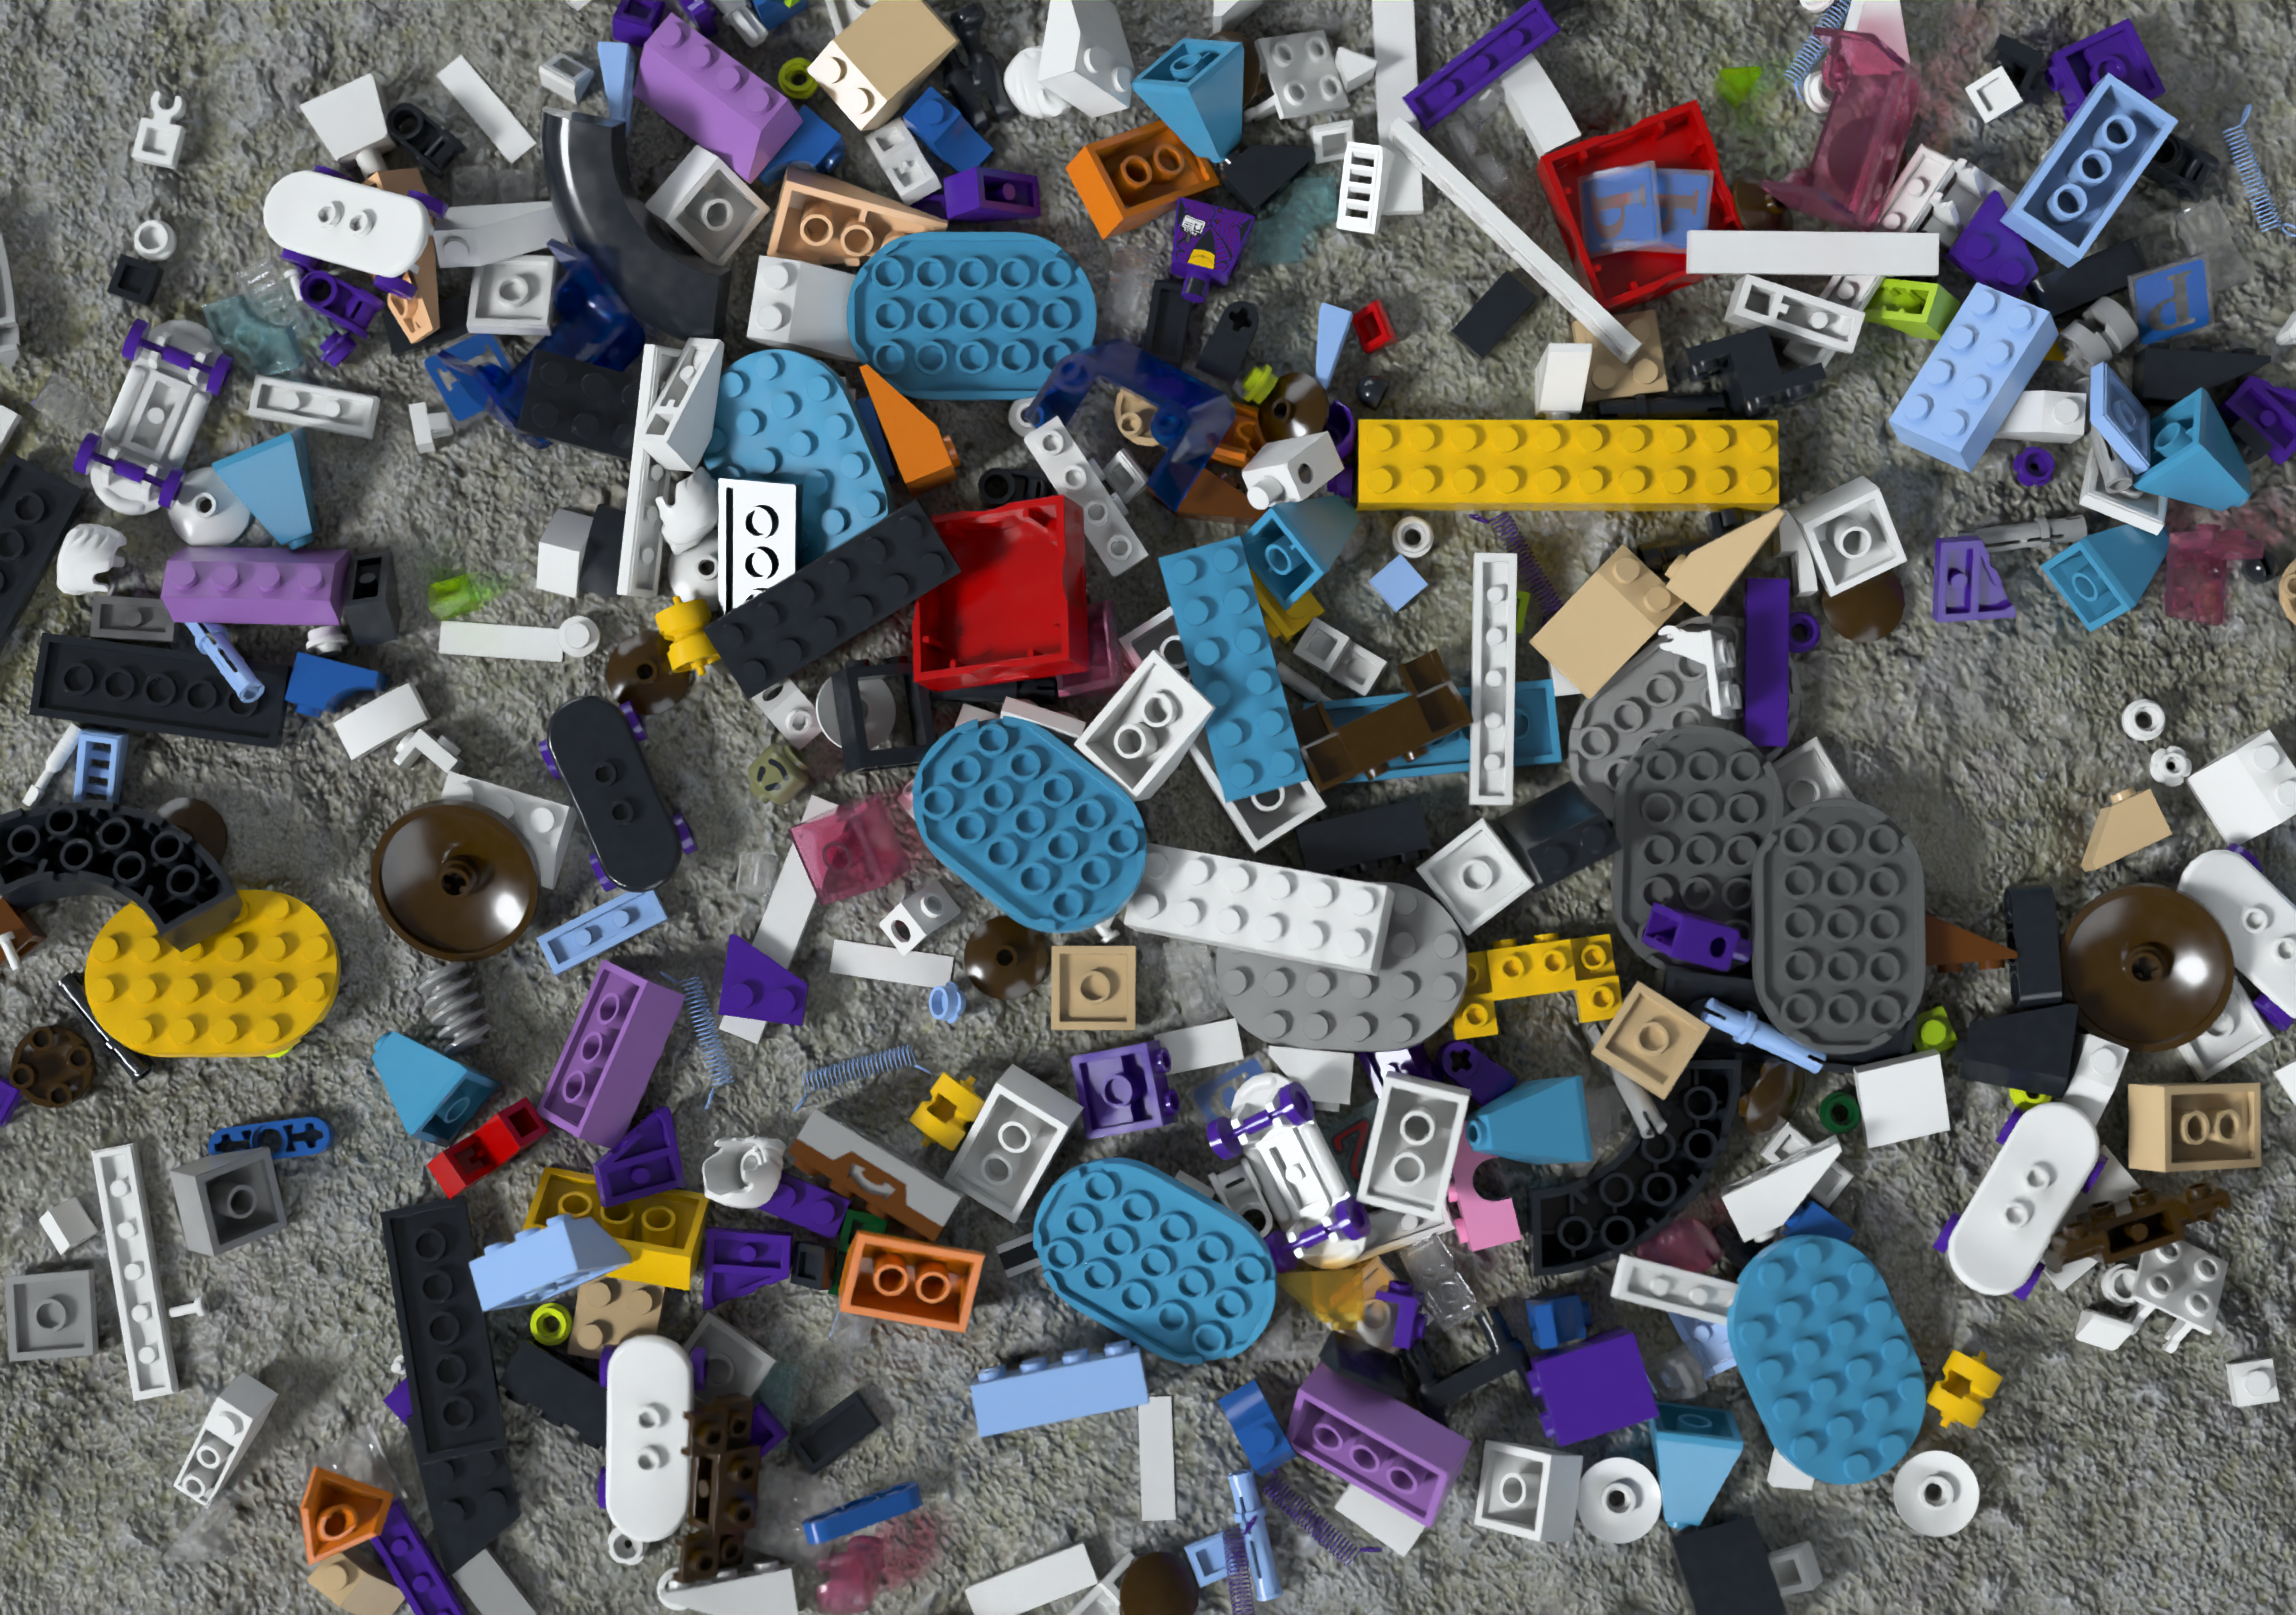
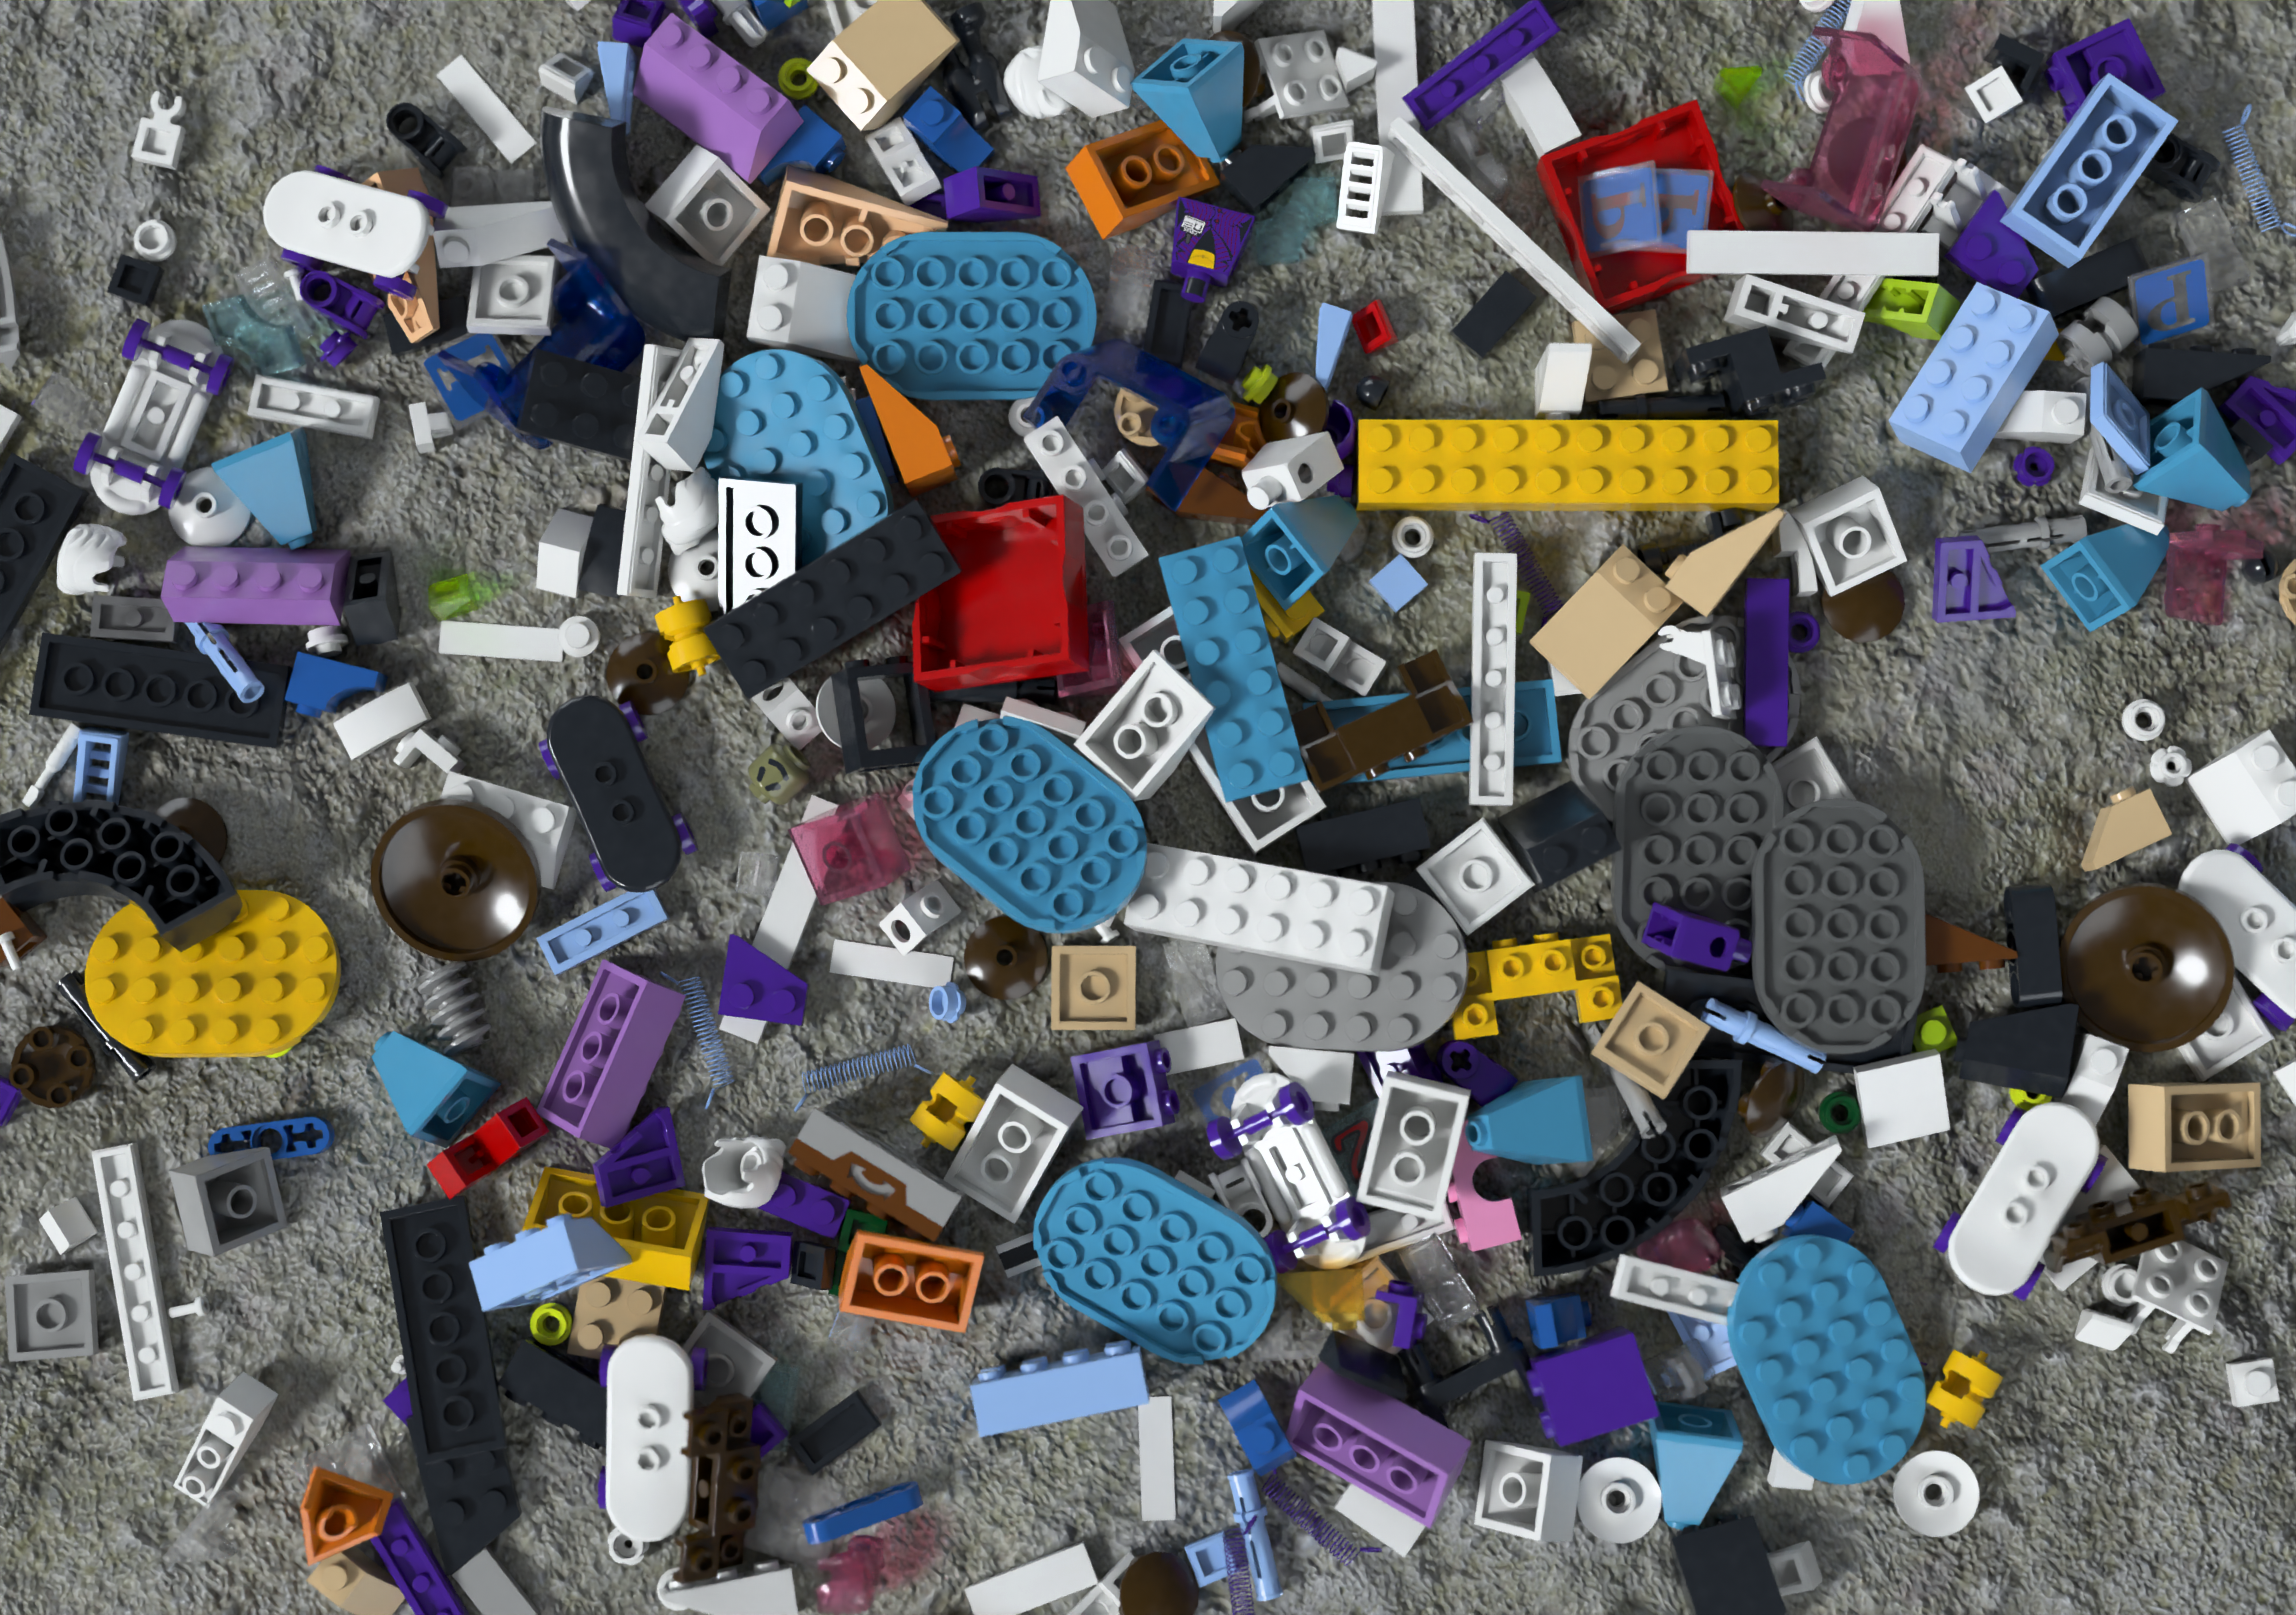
white torso [299,73,397,180] -> none

